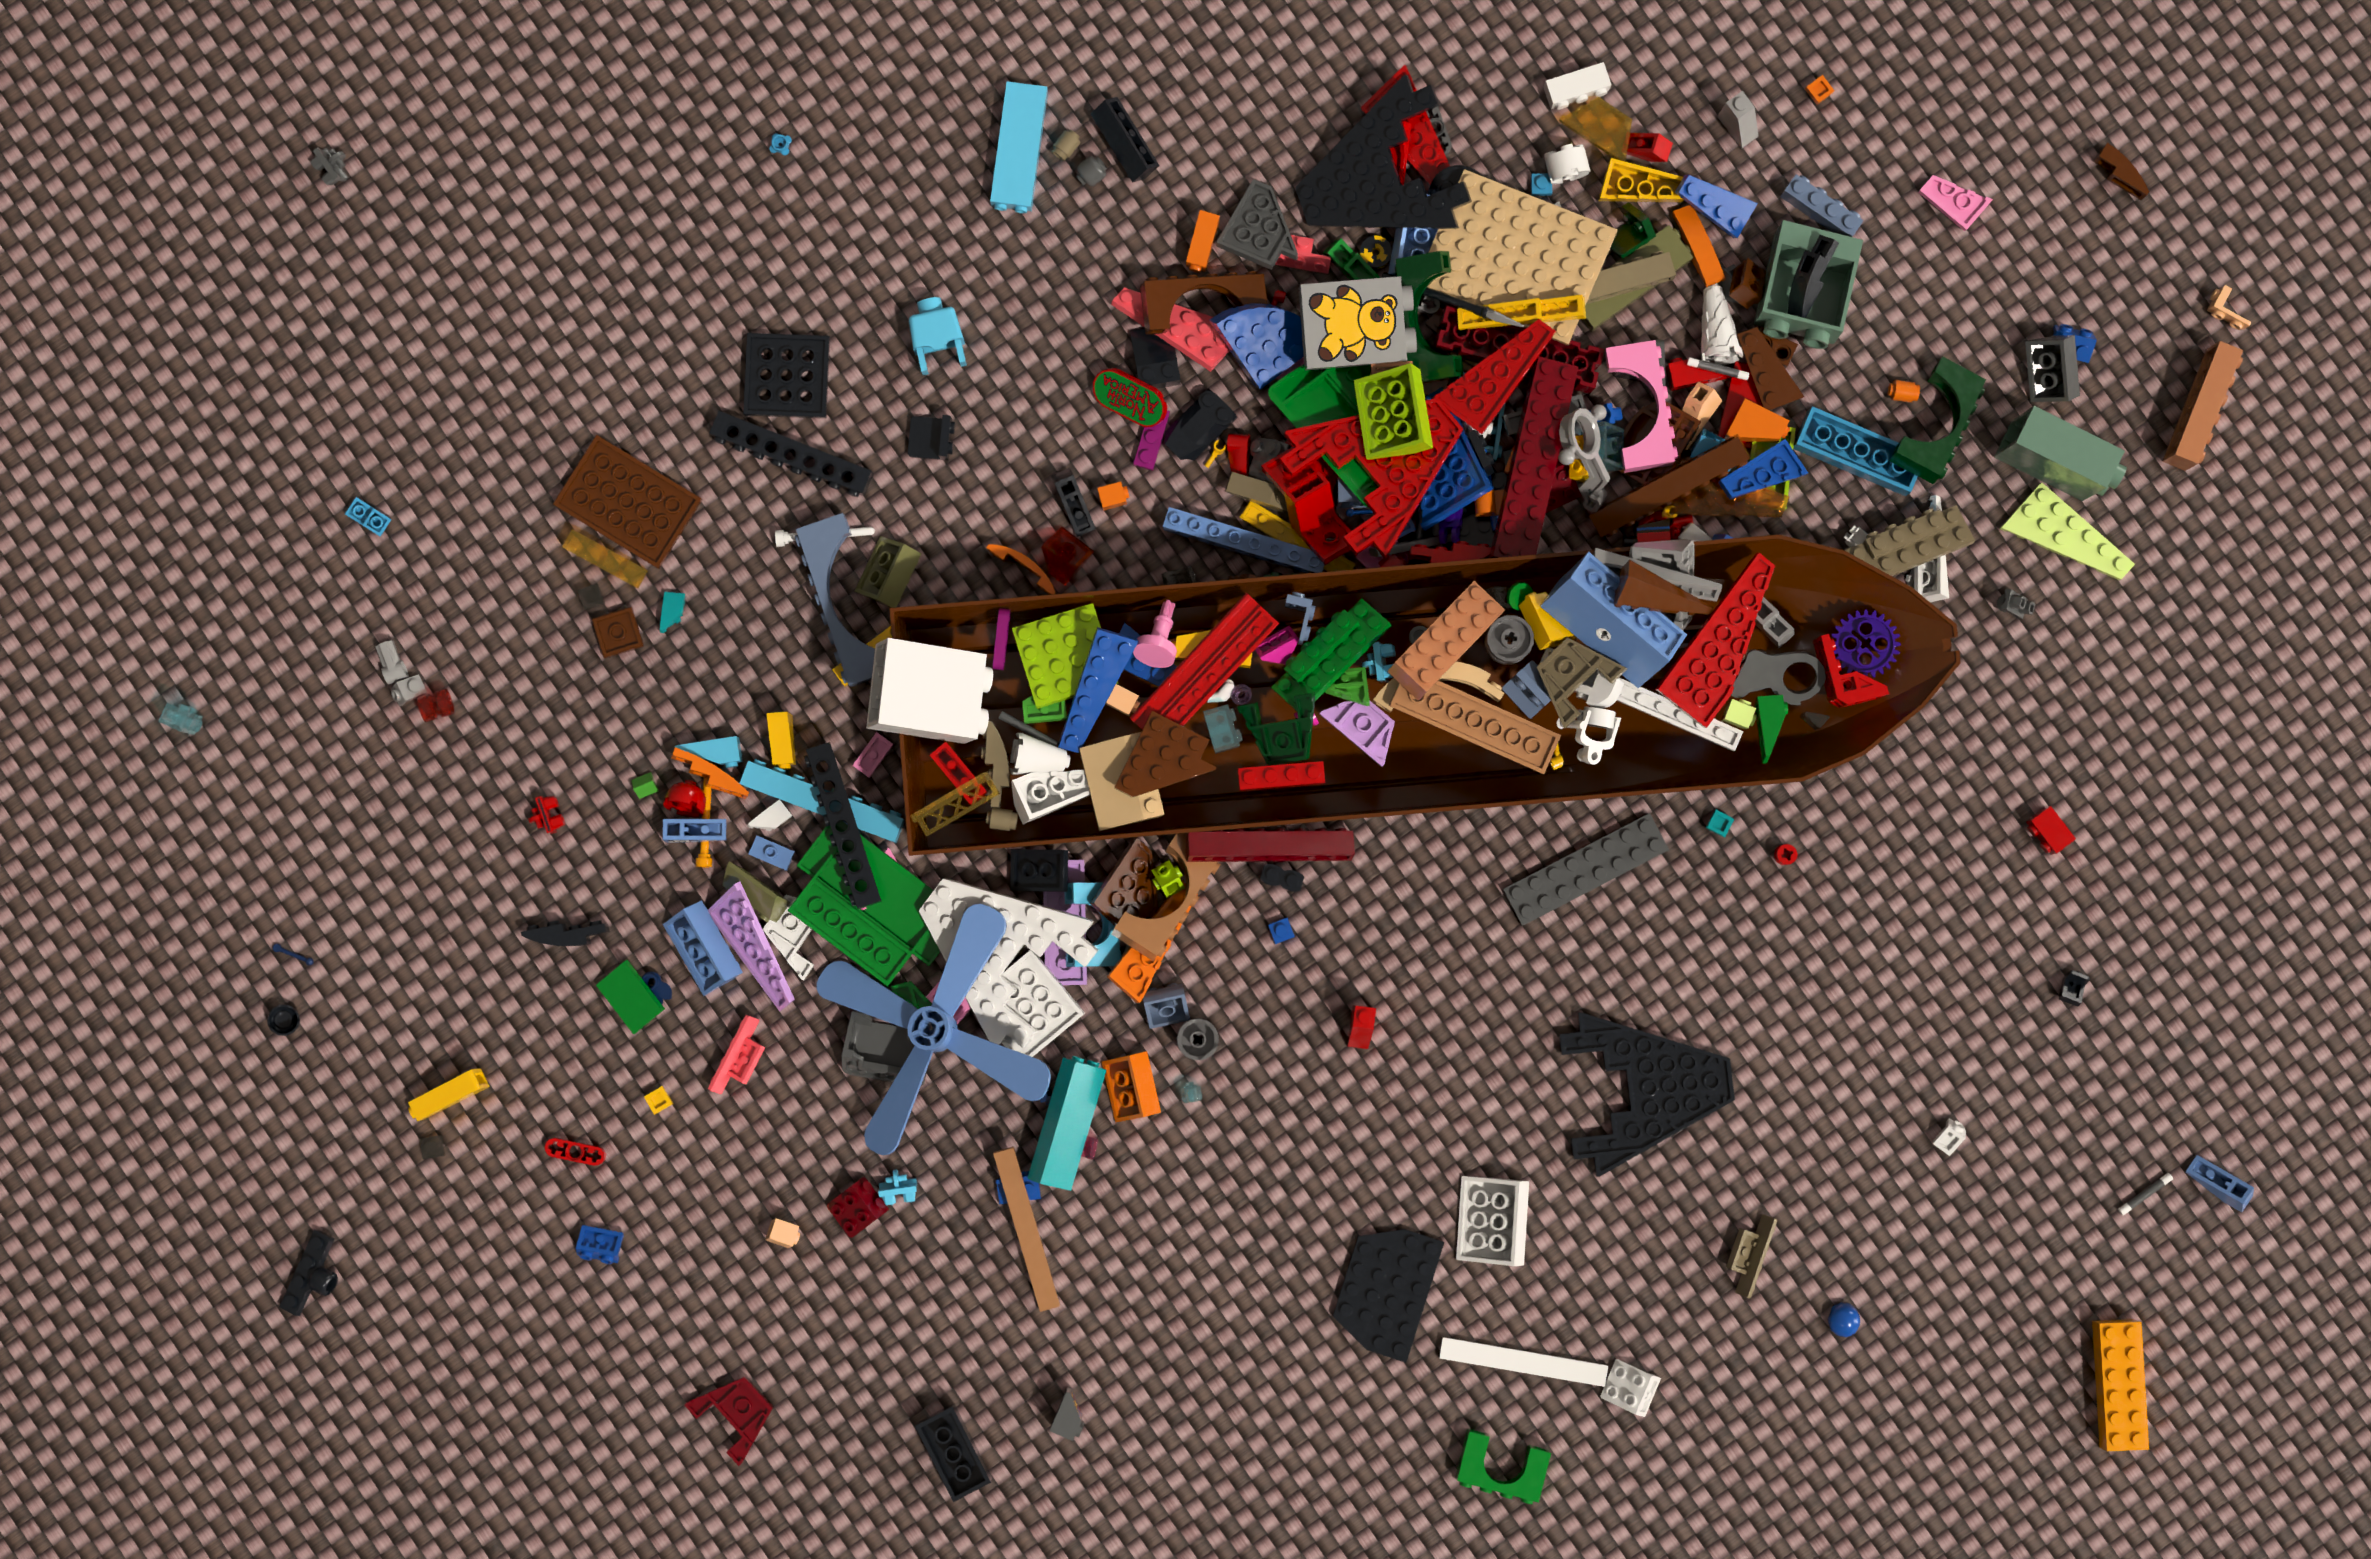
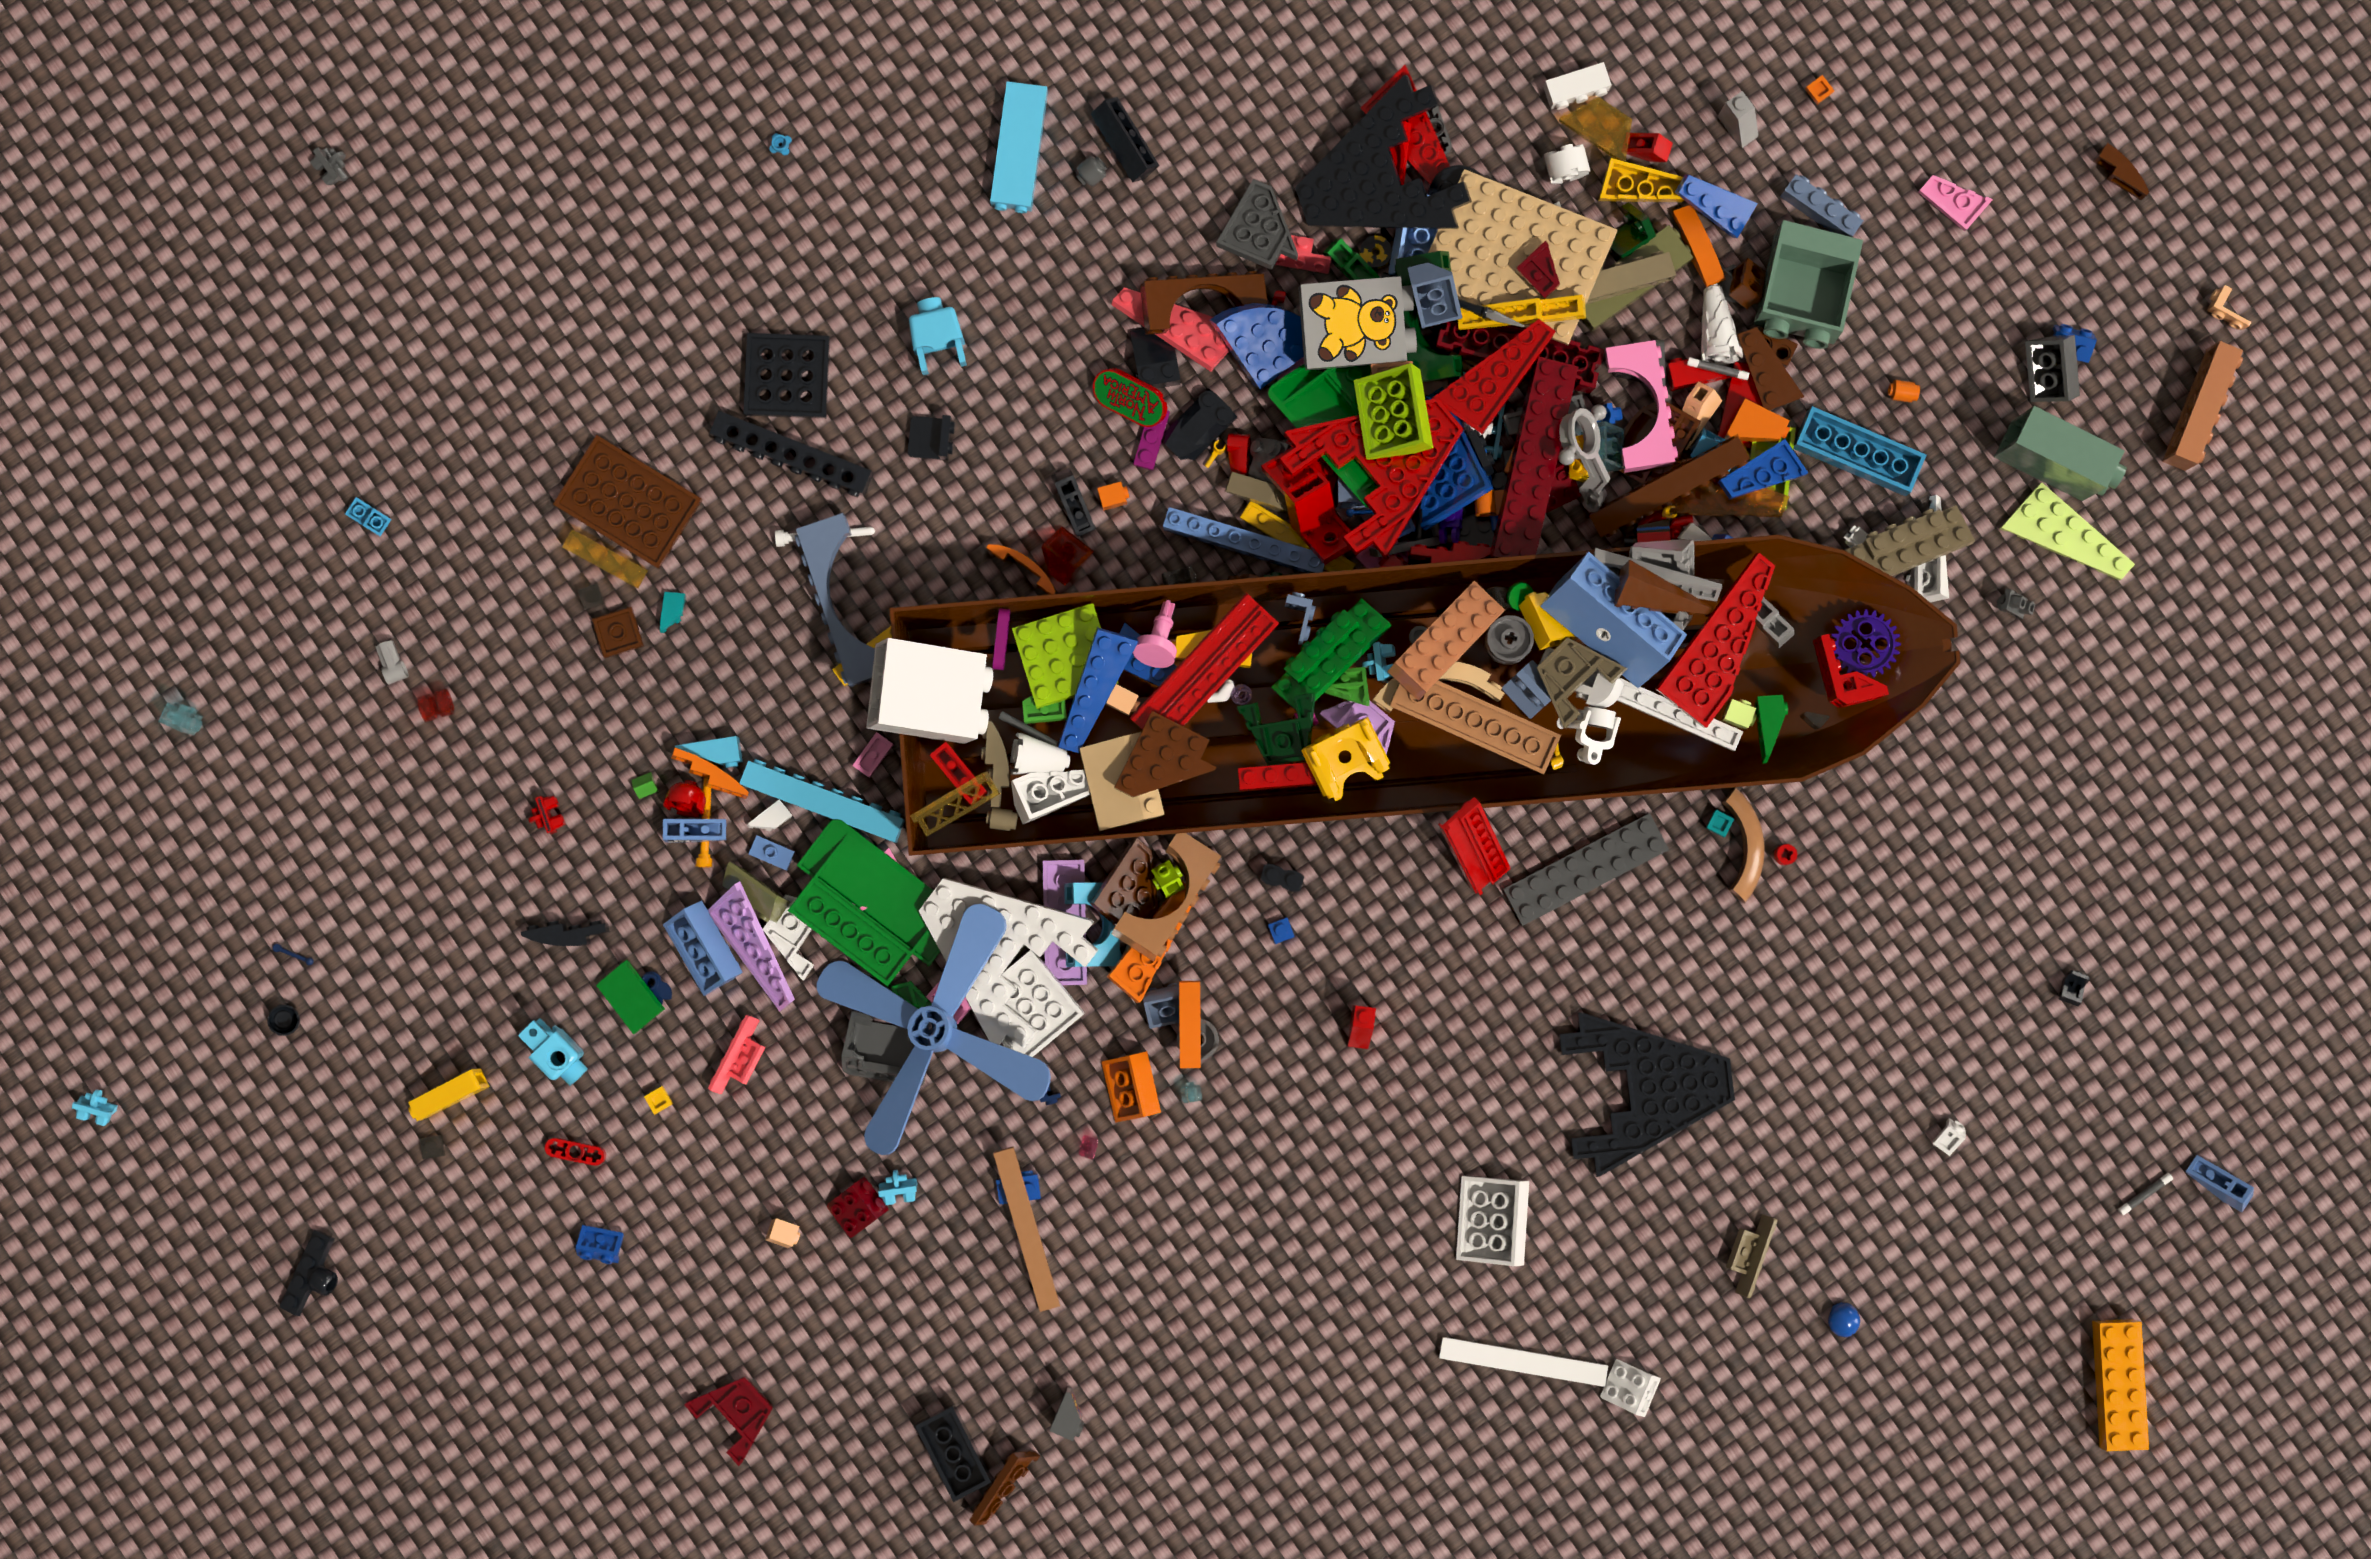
light grey bracket [391,674,427,706] -> none
yellow slope [767,712,796,769] -> none
black brick [804,742,882,910] -> none
olive slope [854,536,922,608] -> none
black plate [1010,849,1068,892] -> none
brick [1027,1056,1106,1191] -> none
dark tan brick [1051,130,1081,161] -> none
orange slope [1186,210,1220,273] -> none
dark red brick [1186,828,1355,862] -> none
clear light blue brick [1203,704,1243,754] -> none
dark pink slope [1255,625,1299,664] -> none
black plate [1333,1229,1444,1363] -> none
green arch [1455,1429,1551,1504] -> none
dark azure plate [1531,173,1552,196] -> none
dark grey animal [1731,649,1826,706] -> none
black slope [1788,235,1839,318] -> none
dark green arch [1889,356,1986,484] -> none
red brick [2026,806,2076,855] -> none
none -> medium azure hips [72,1089,118,1126]
none -> medium azure piece [518,1018,588,1086]
none -> reddish brown wing [969,1451,1040,1526]
none -> orange slope [1179,981,1201,1068]
none -> yellow piece [1301,717,1390,801]
none -> sand blue slope [1408,263,1462,328]
none -> red plate [1438,797,1511,895]
none -> dark red wing [1516,241,1560,299]
none -> medium nougat brick [1721,787,1765,904]

